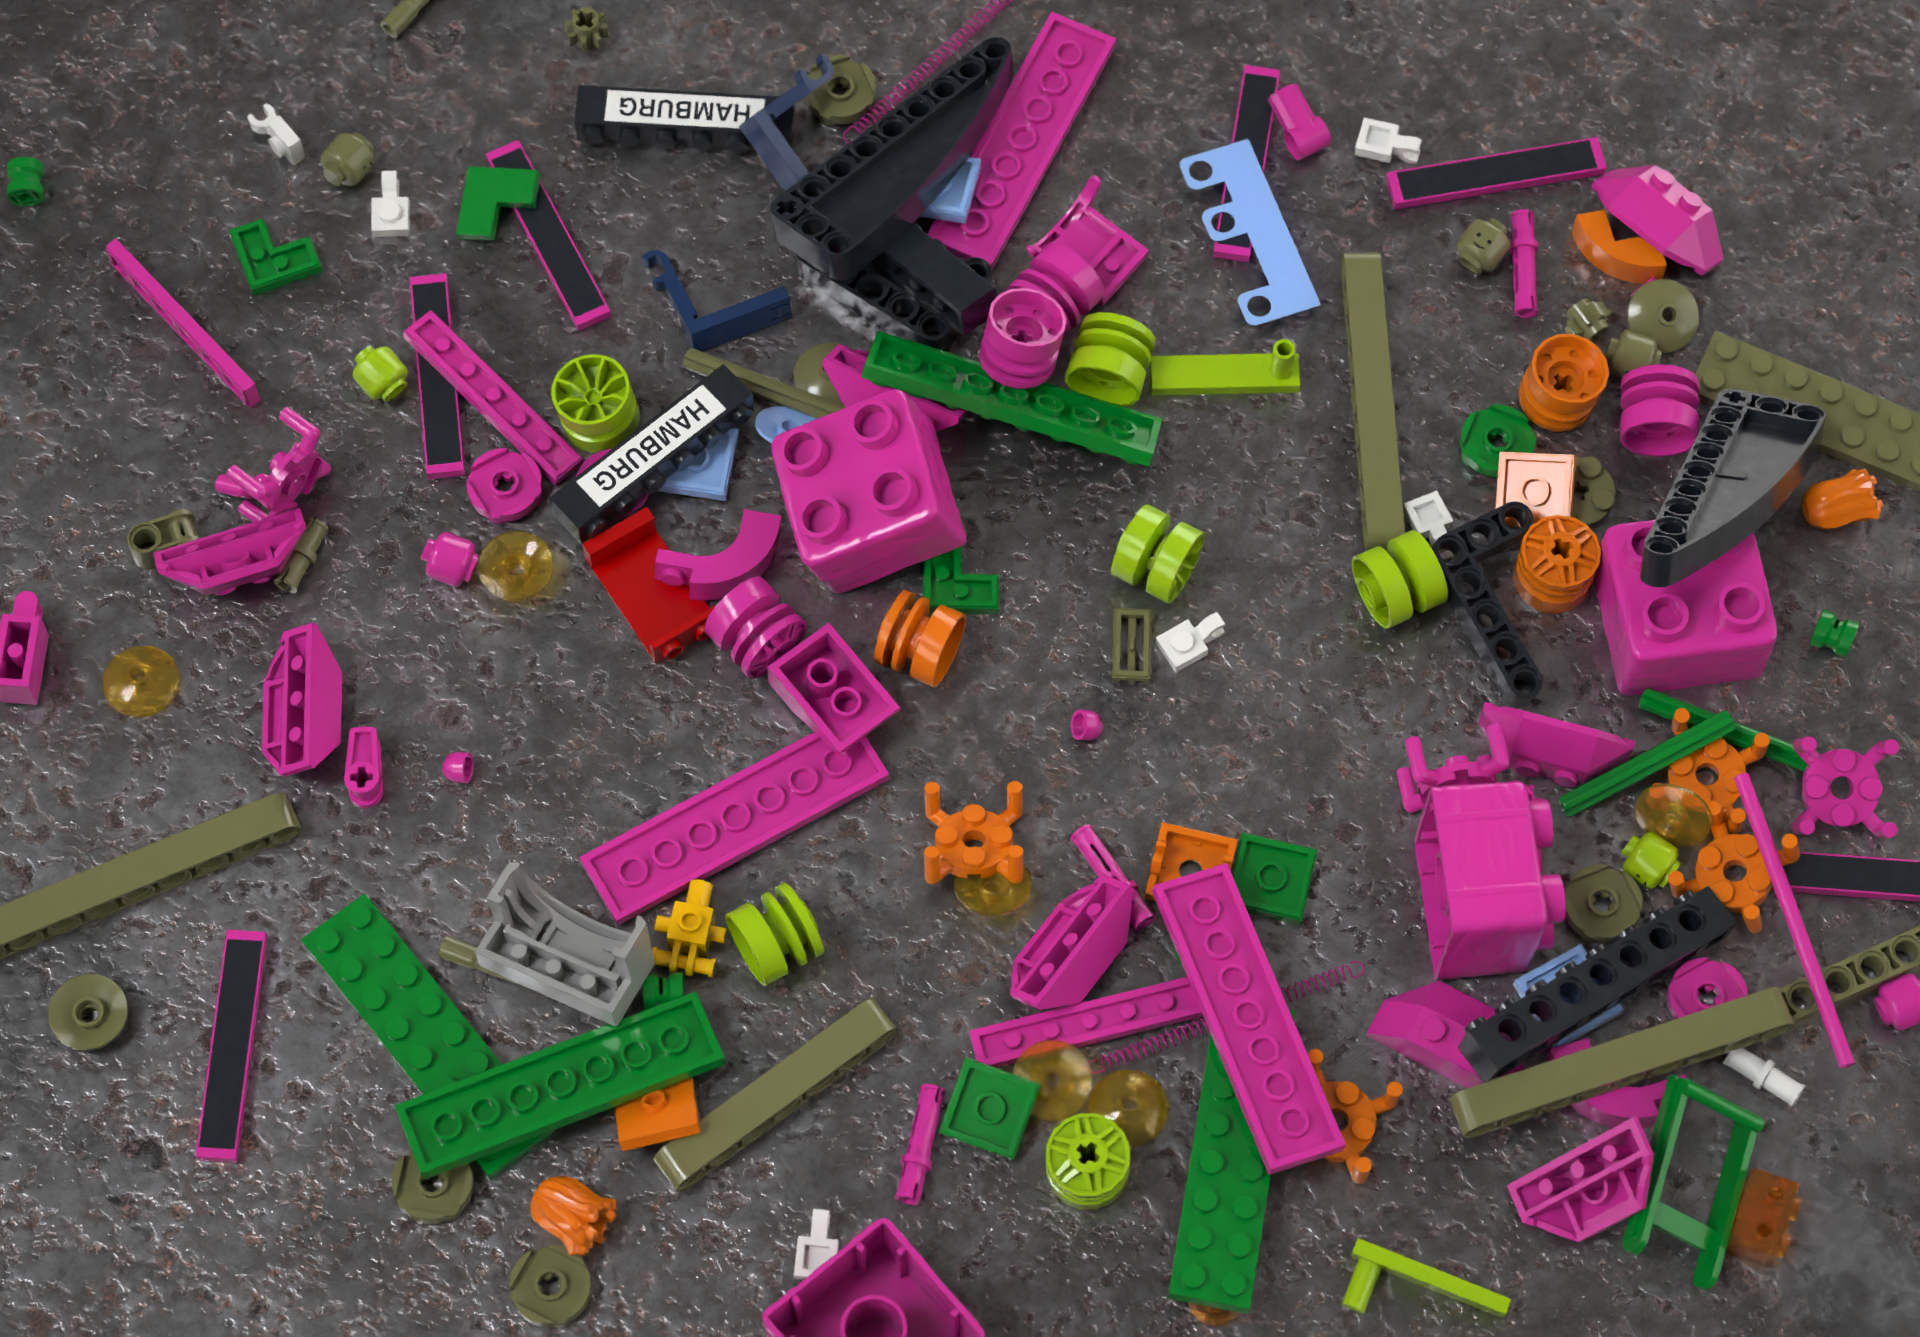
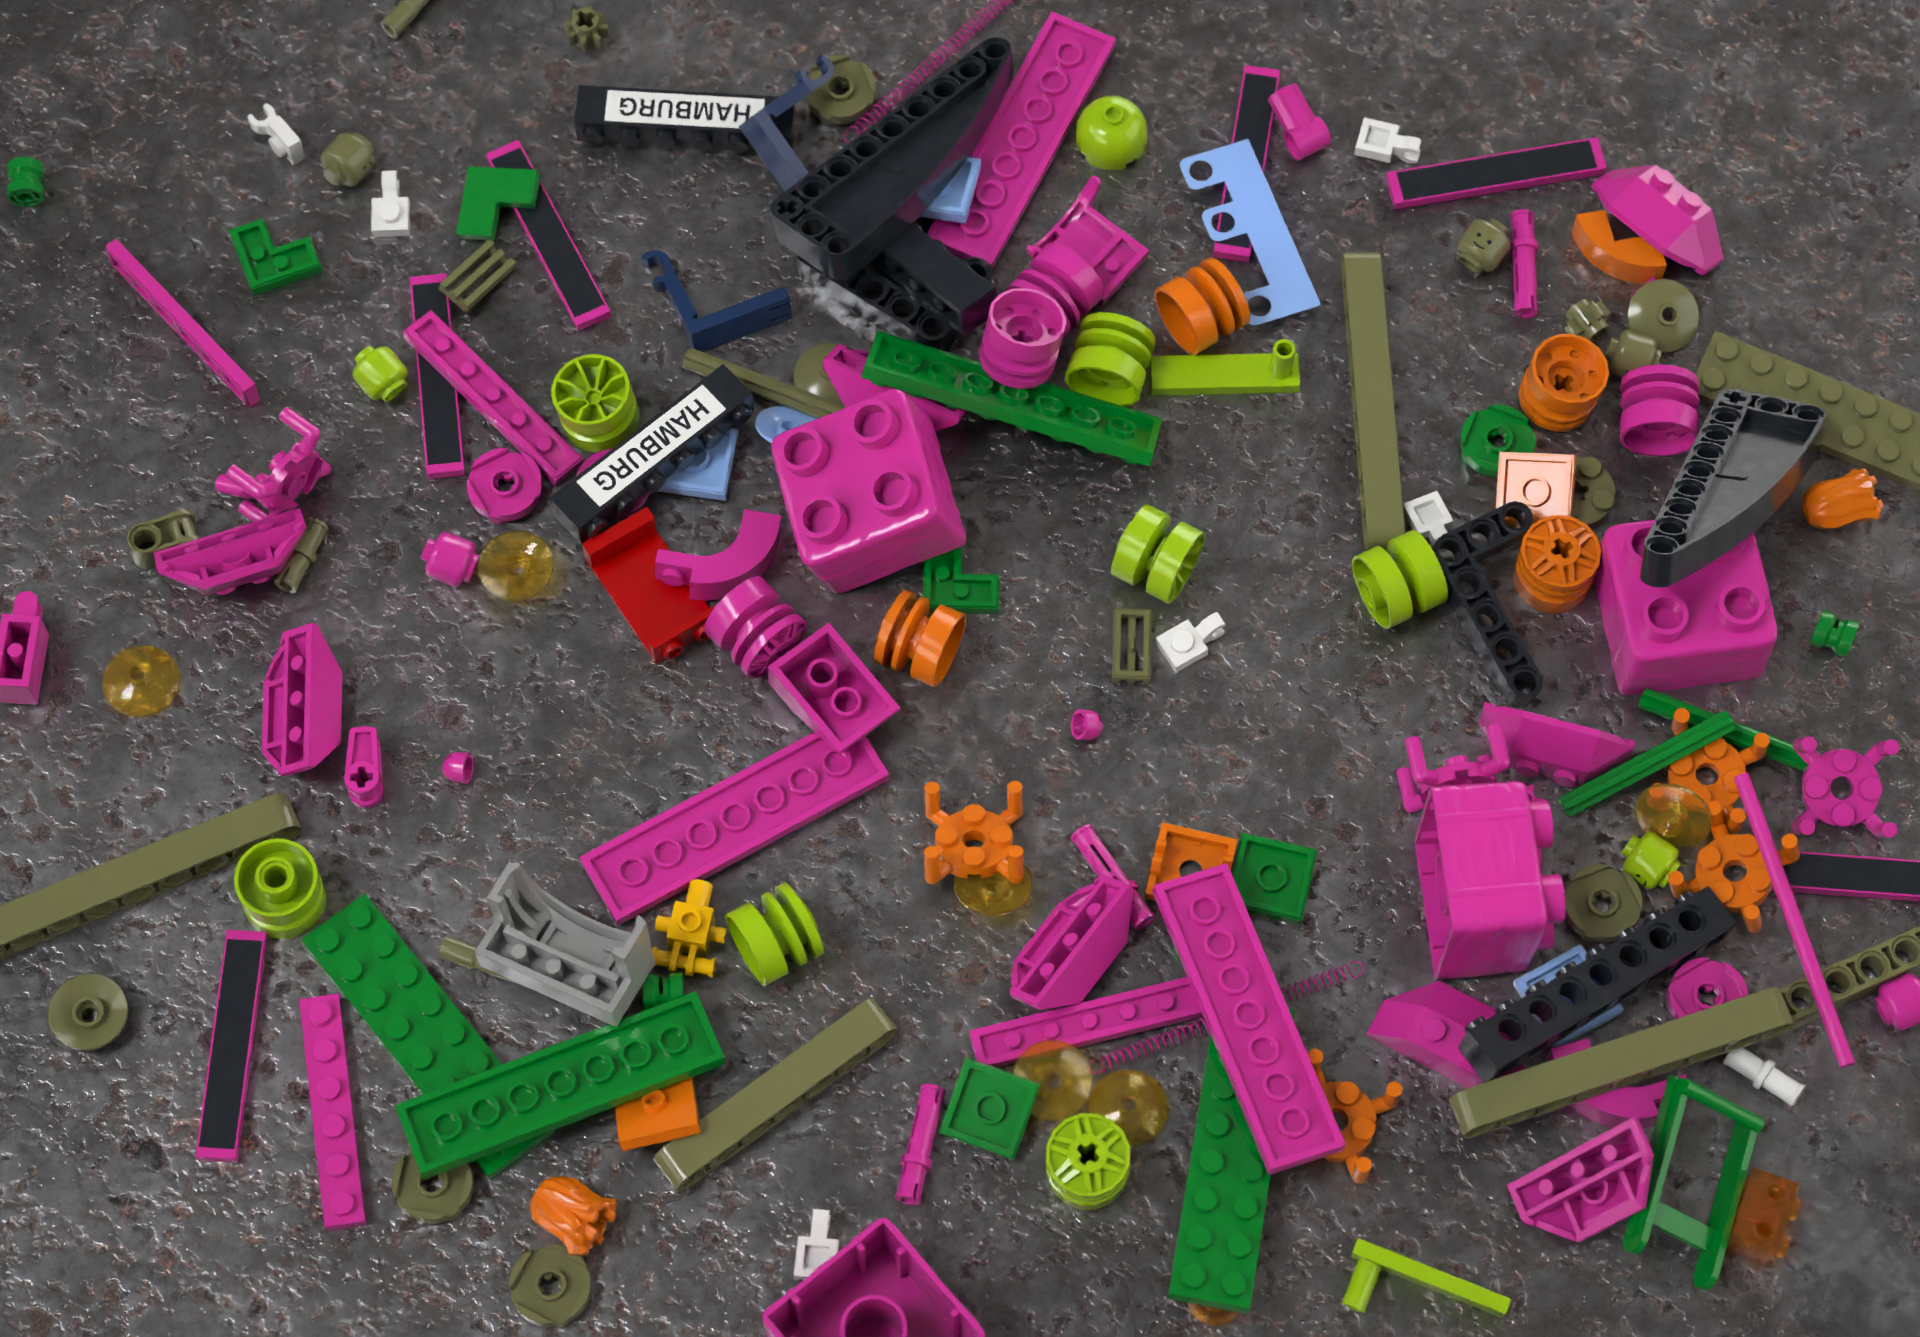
none -> lime wheel [234,839,326,939]
none -> dark pink plate [299,993,367,1231]
none -> olive tile [439,239,516,312]
none -> lime cylinder [1076,96,1147,170]
none -> orange wheel [1154,257,1250,356]

